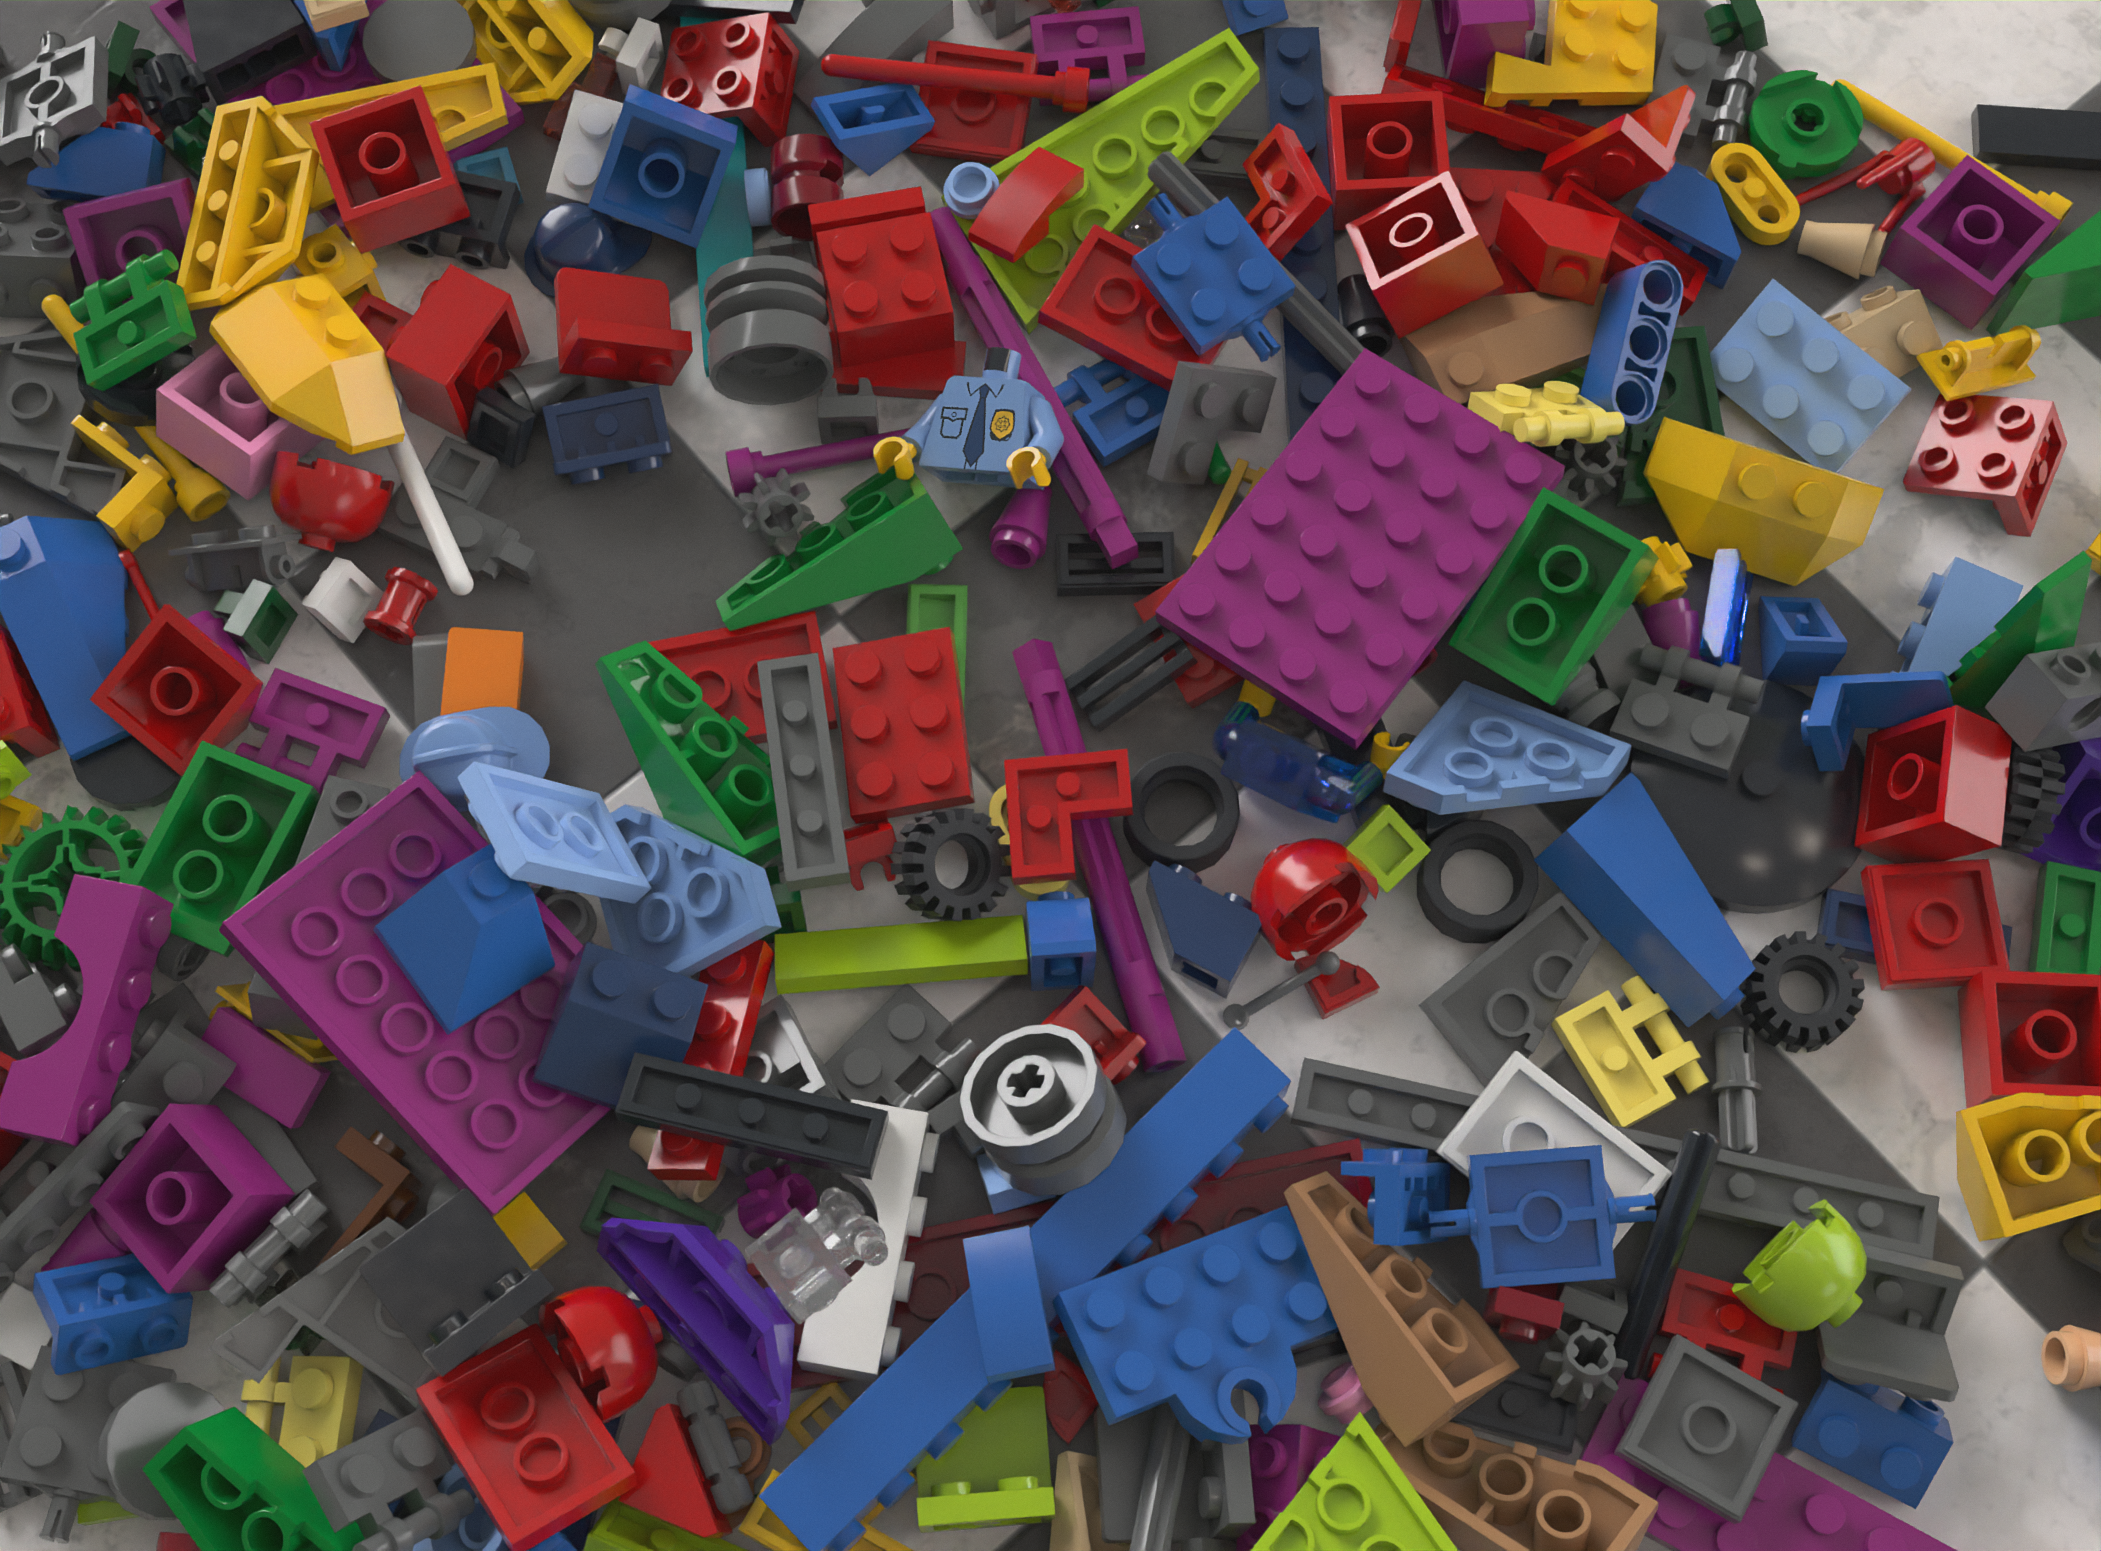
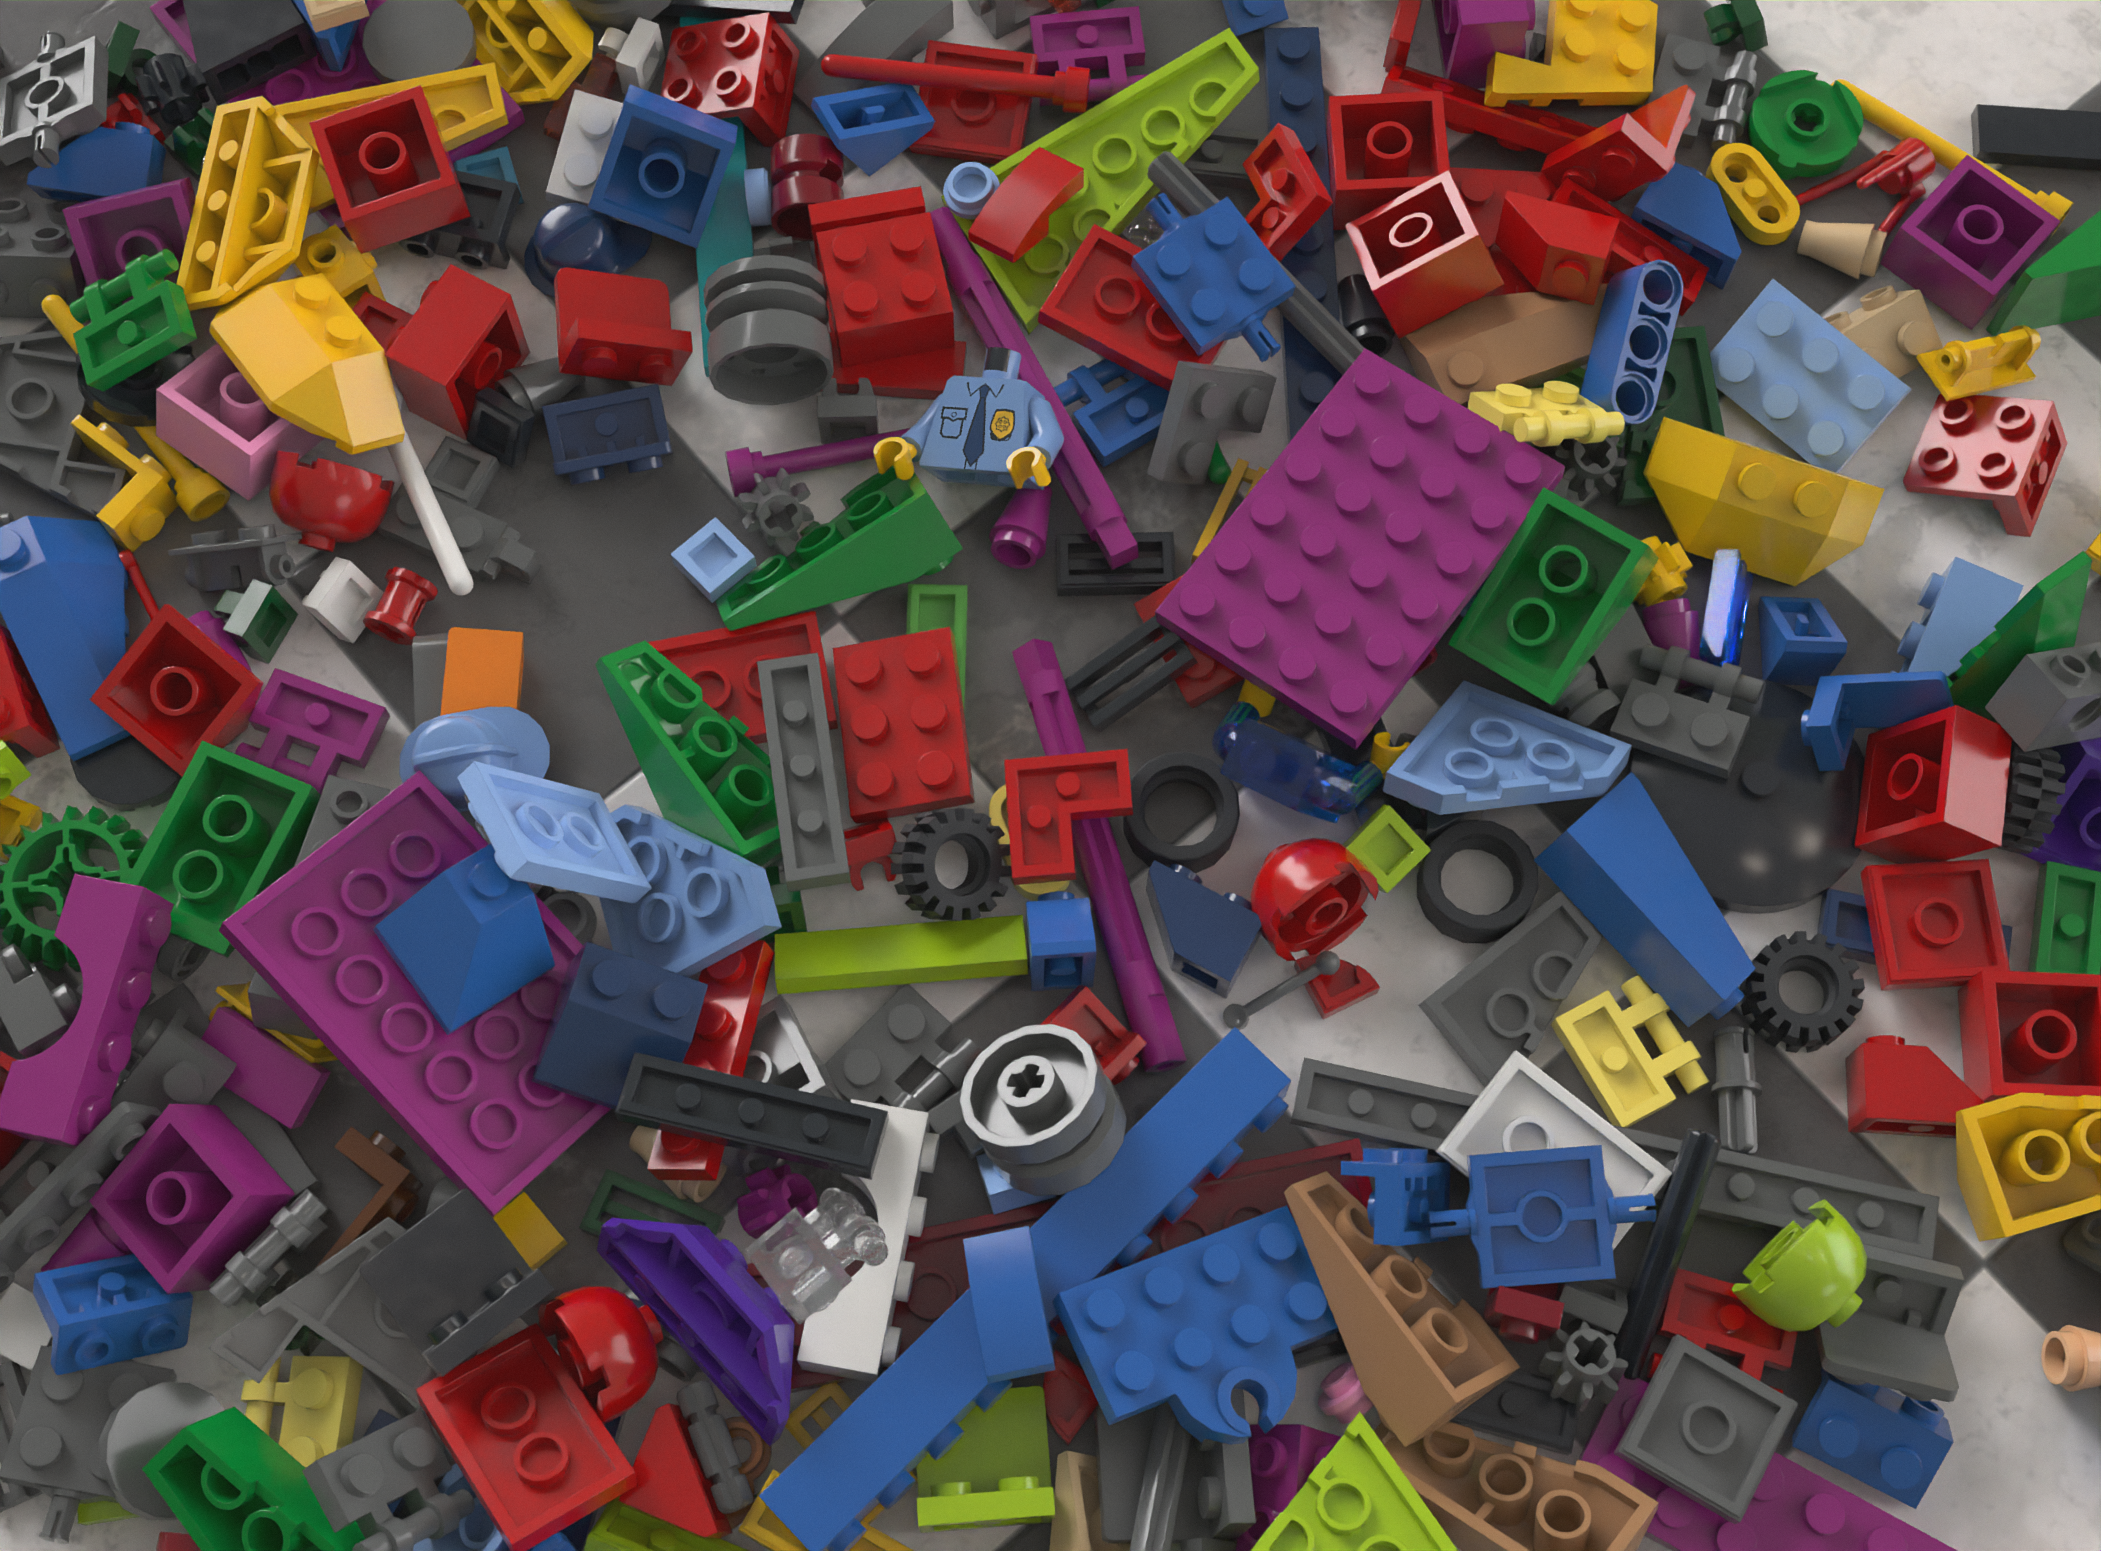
none -> light blue plate [671,517,757,603]
none -> red slope [1845,1035,1985,1138]

